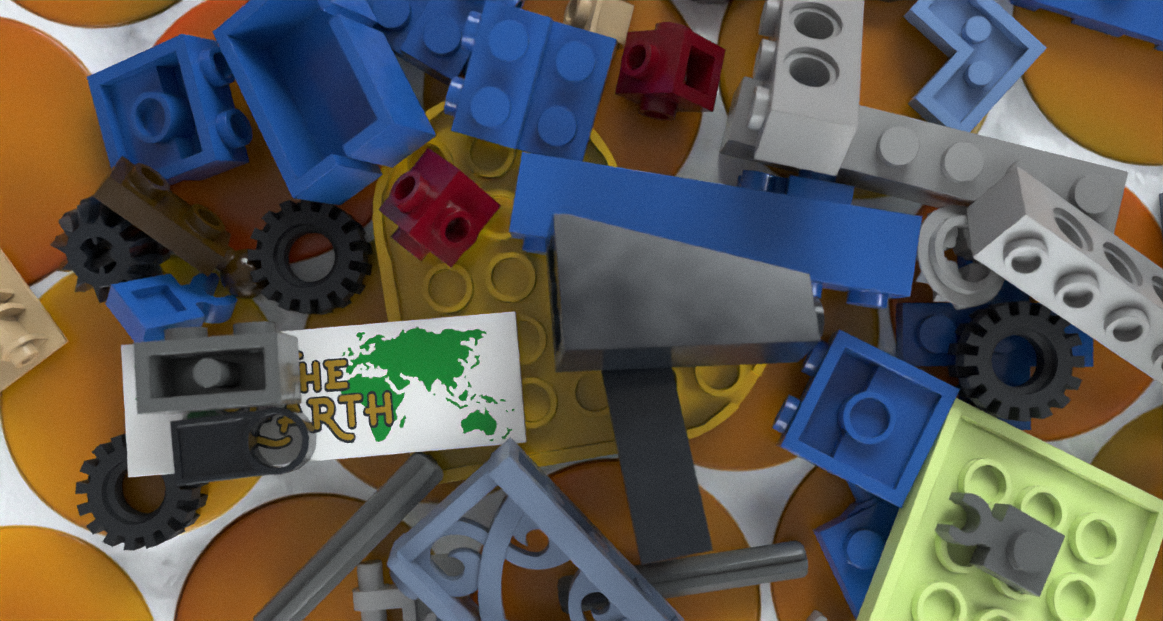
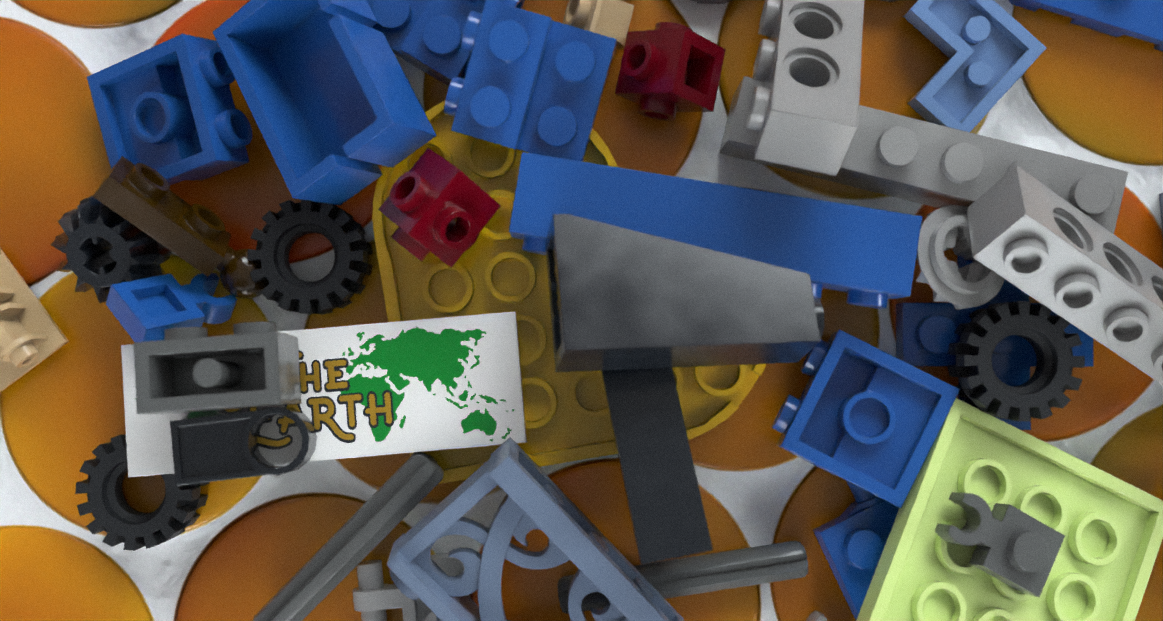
blue plate [736,169,855,205] -> none

